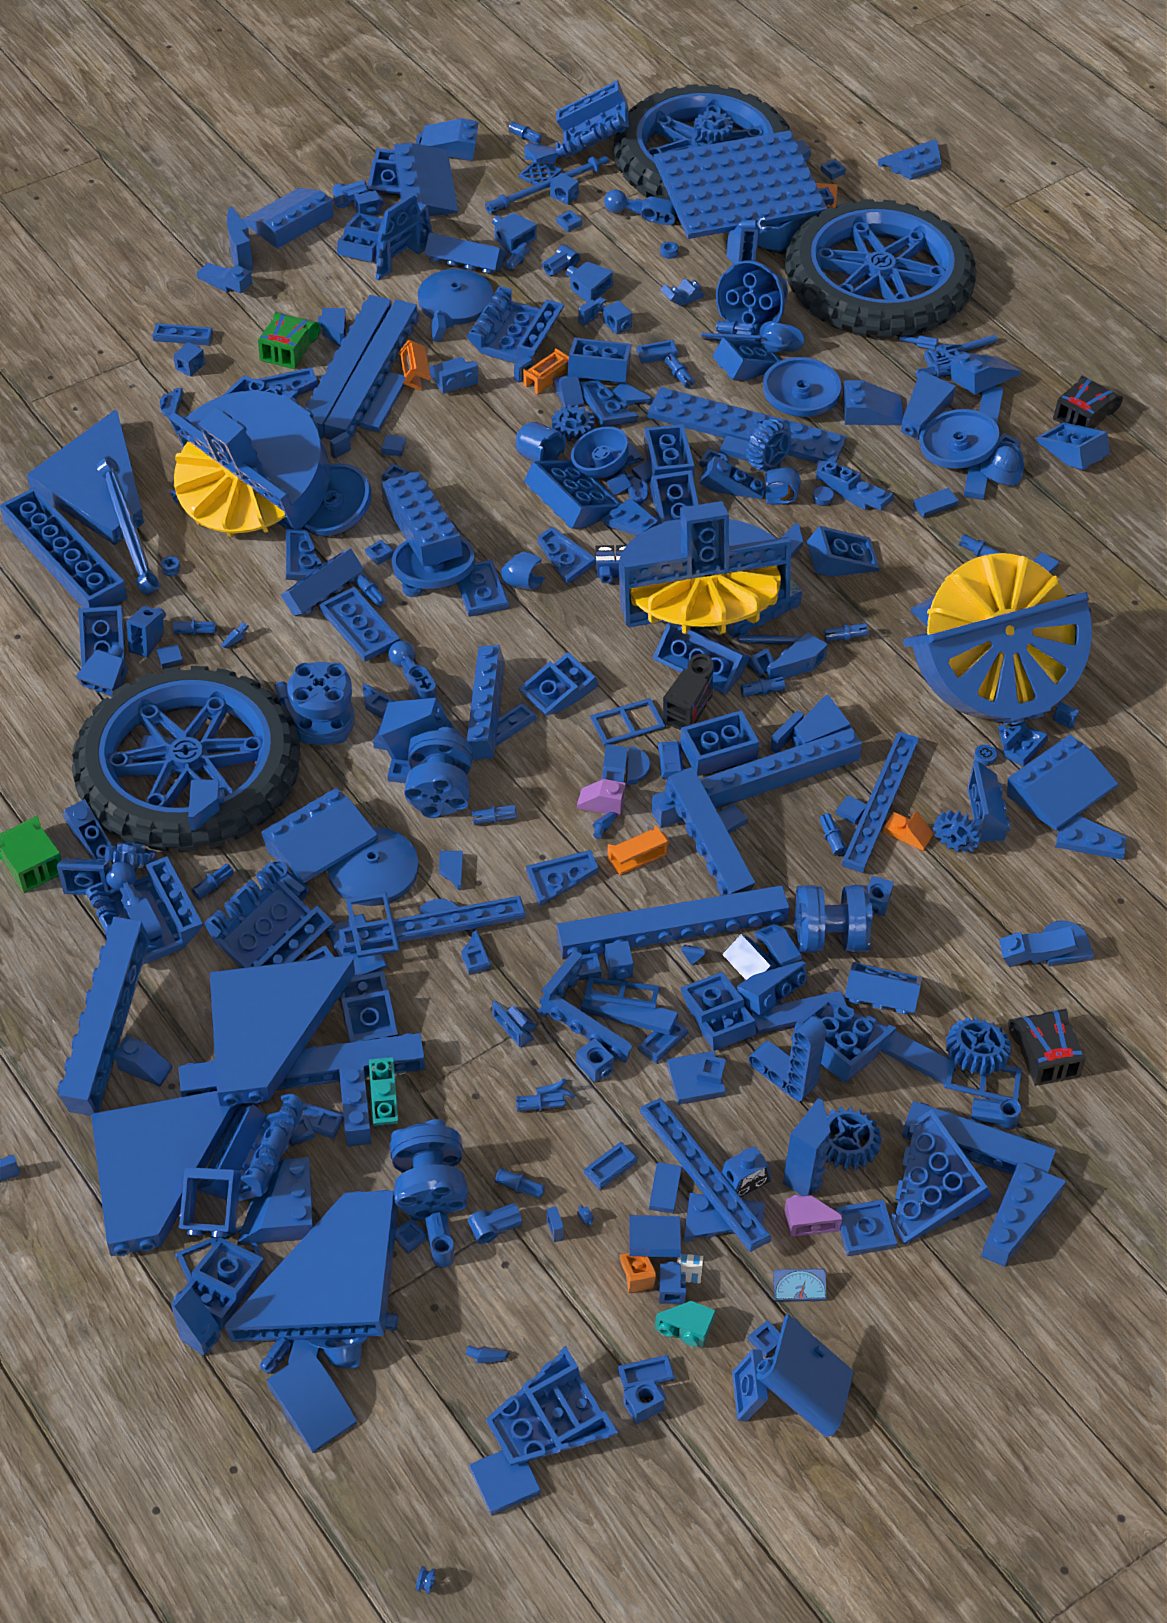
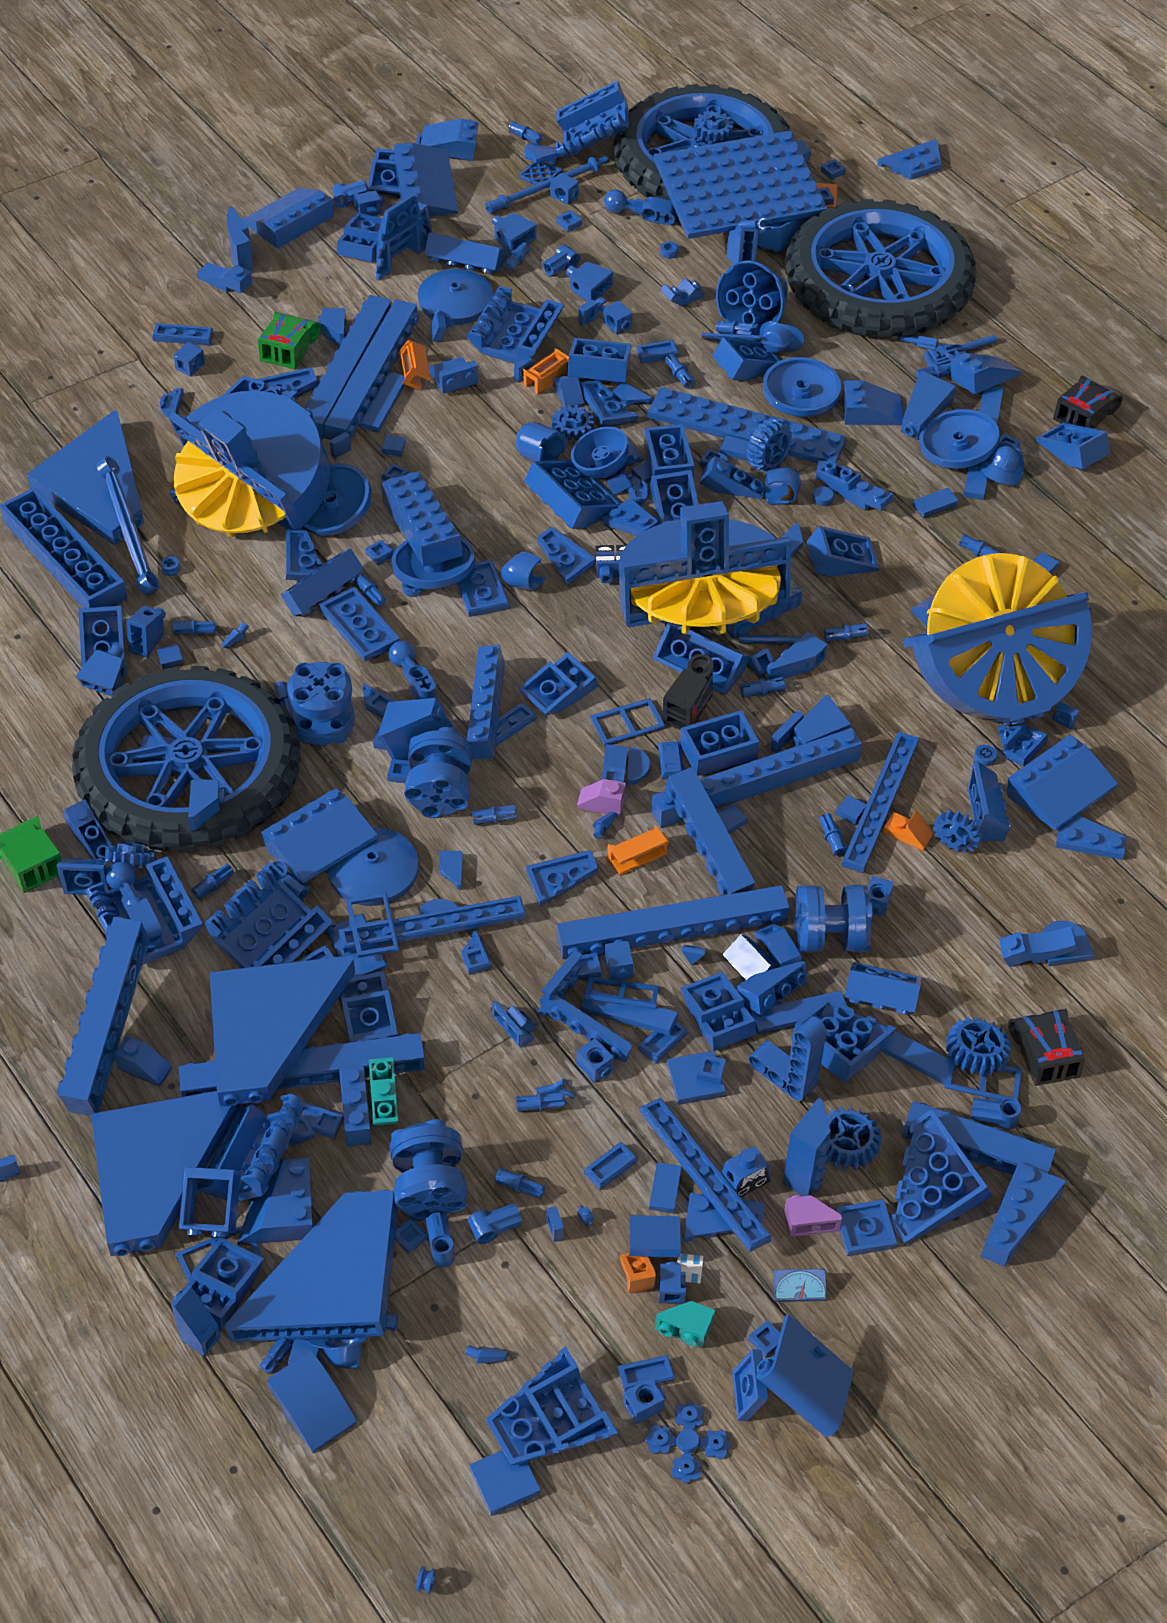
none -> blue plant [645,1401,731,1484]

